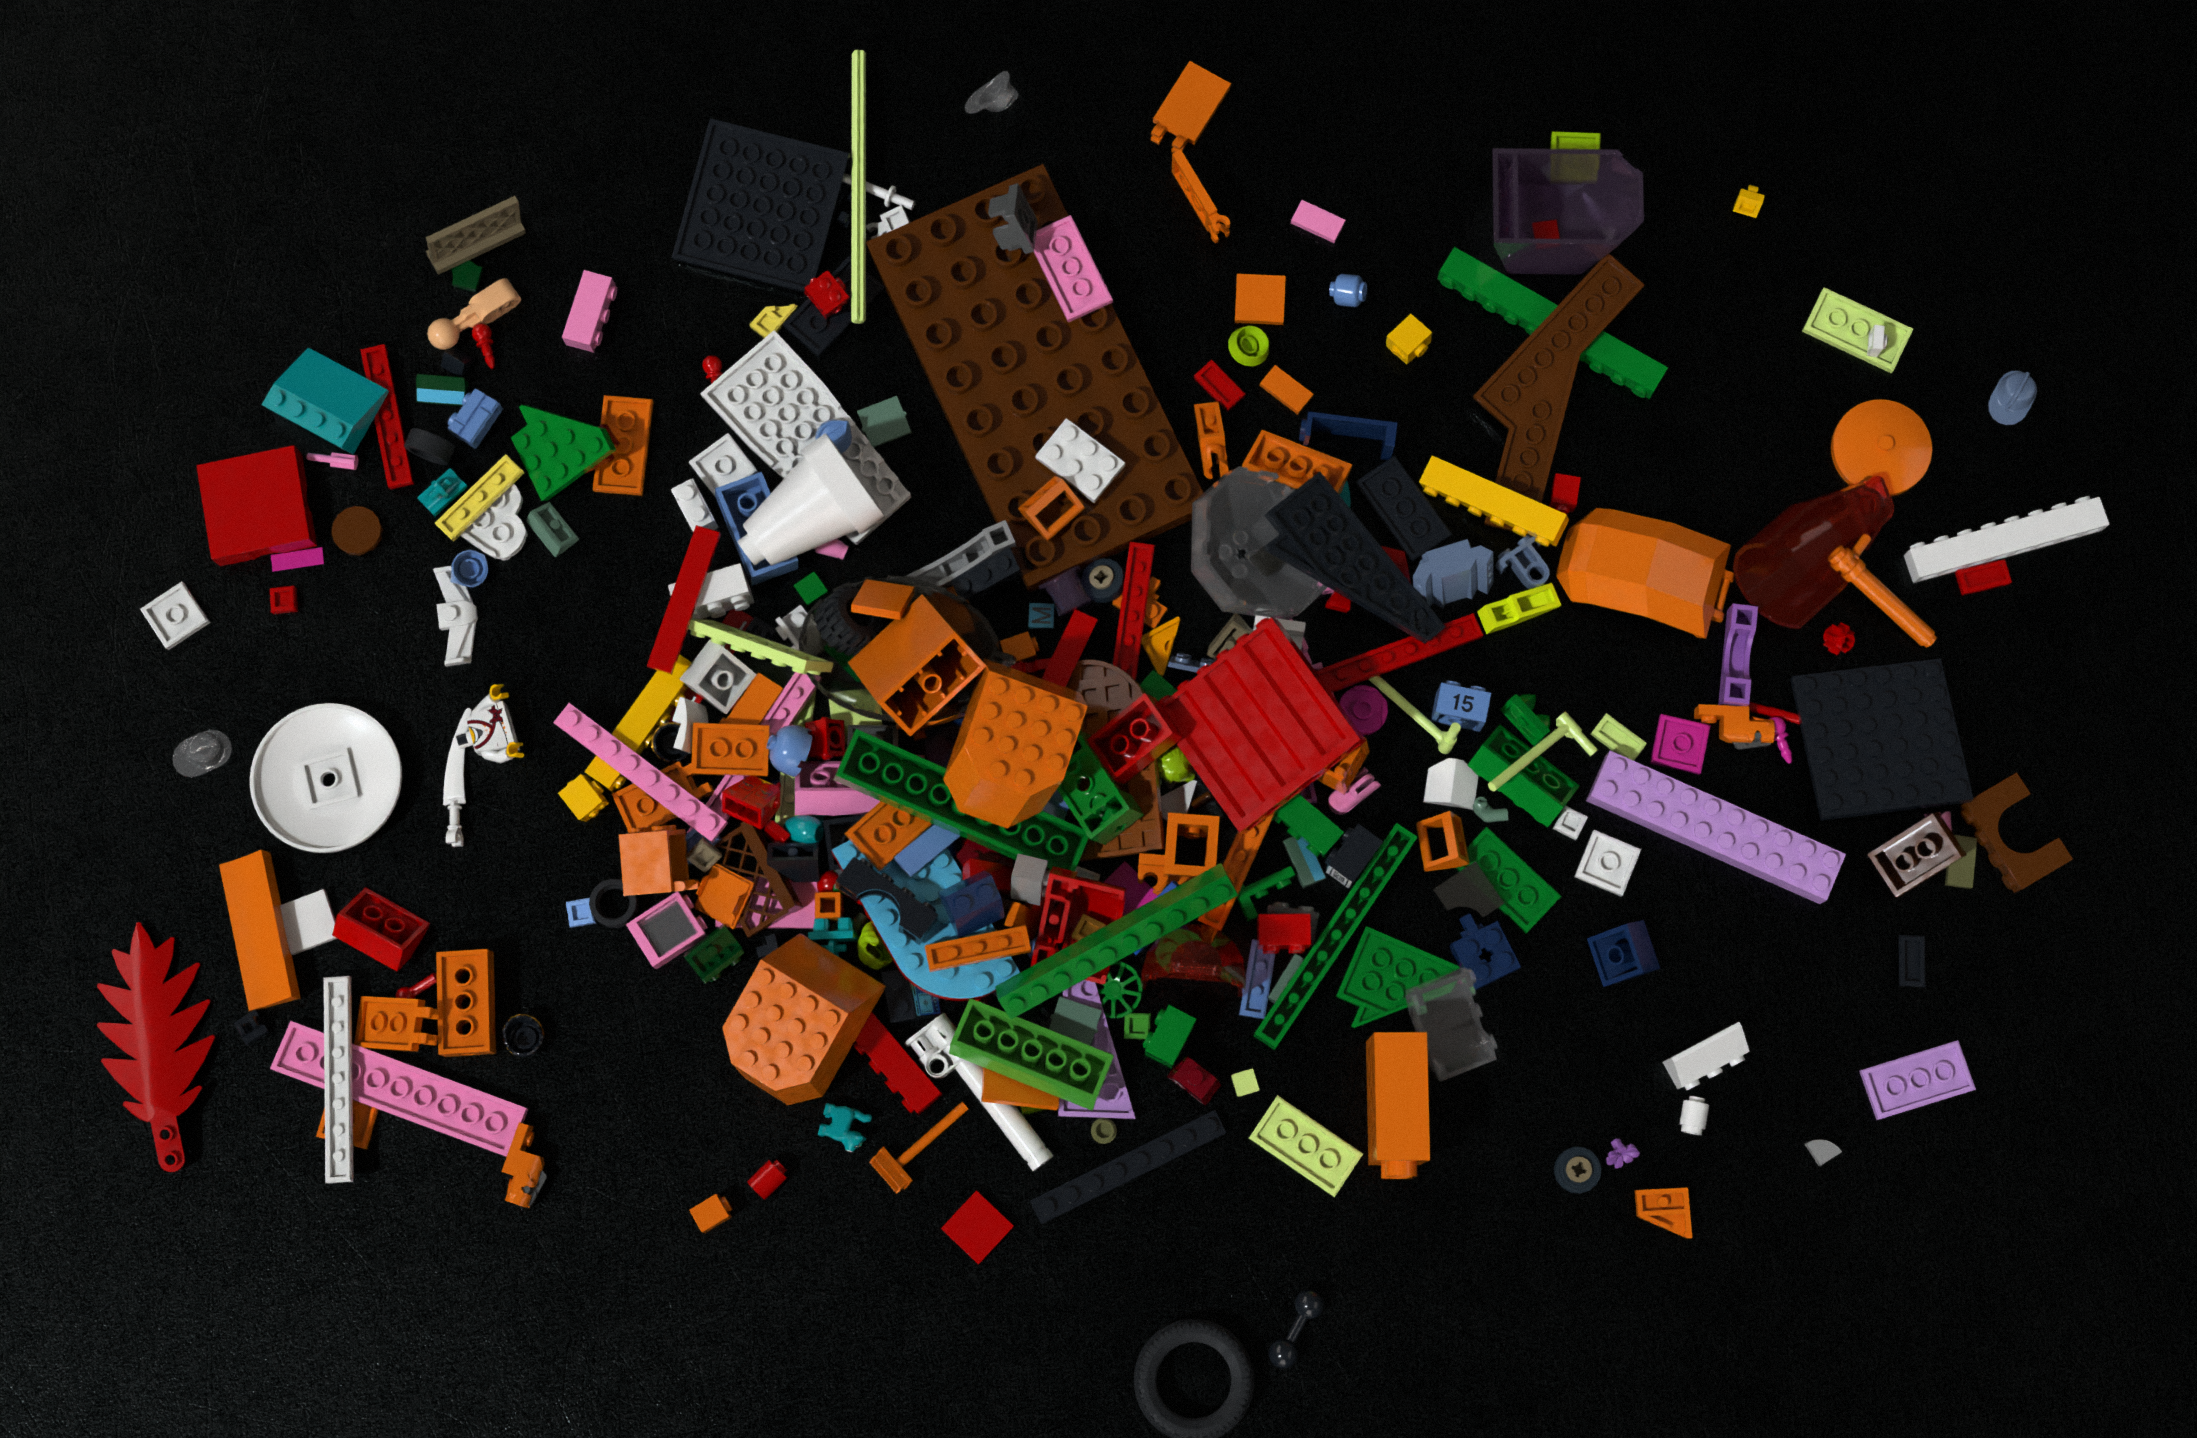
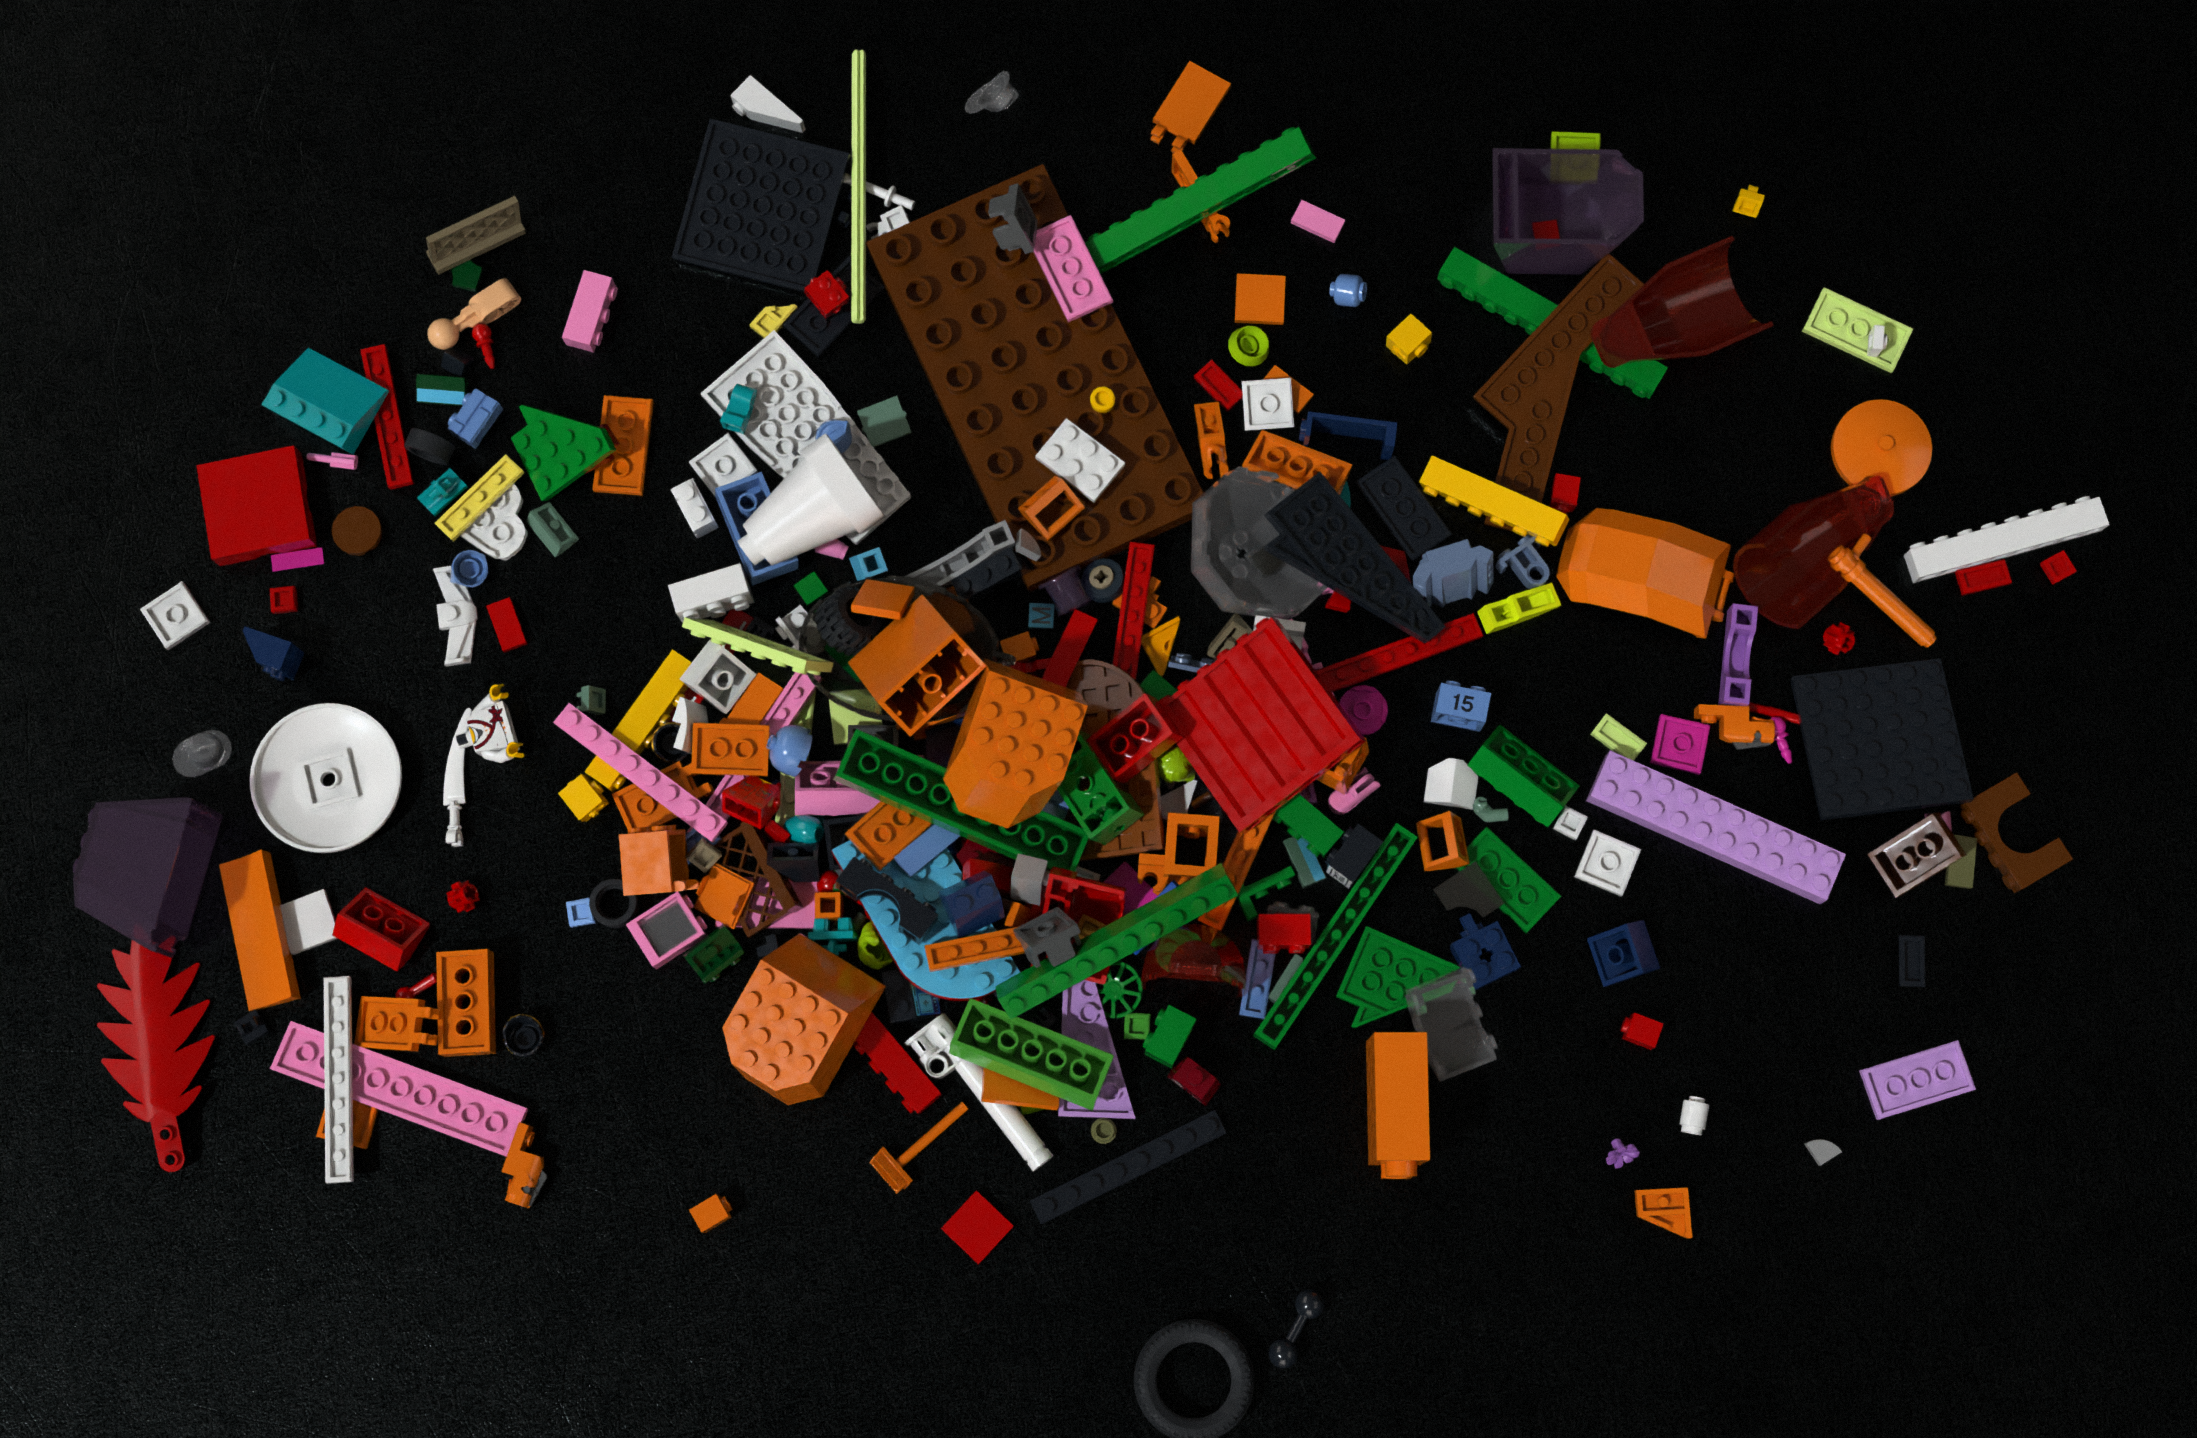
red tile [647,525,721,675] -> none
red bar [702,355,723,384] -> none
red brick [747,1159,787,1200] -> none
red head [805,717,845,760] -> none
teal animal [818,1103,872,1152] -> none
sand green piece [1049,997,1102,1046] -> none
yellowish green piece [1231,1069,1259,1097] -> none
yellowish green tile [1249,1095,1363,1197] -> none
yellowish green bar [1368,676,1461,754] -> none
yellowish green bar [1488,711,1598,791] -> none
green tile [1500,694,1550,746] -> none
black wheel [1554,1146,1601,1193] -> none
white slope [1663,1022,1750,1090] -> none
sand blue piece [1988,371,2037,425] -> none
none -> clear purple windscreen [73,797,223,958]
none -> dark blue slope [243,626,305,681]
none -> red gear [446,880,479,913]
none -> red tile [486,597,528,653]
none -> sand green tile [577,686,606,715]
none -> teal leg [720,383,757,434]
none -> white slope [730,75,806,133]
none -> medium azure brick [849,547,888,581]
none -> dark grey panel [1013,907,1082,968]
none -> light grey tile [1016,528,1041,561]
none -> green brick [1085,127,1316,274]
none -> yellow tile [1090,387,1115,413]
none -> white tile [1242,378,1294,431]
none -> clear red windscreen [1590,236,1774,368]
none -> red brick [1620,1012,1663,1050]
none -> red plate [2040,550,2077,585]

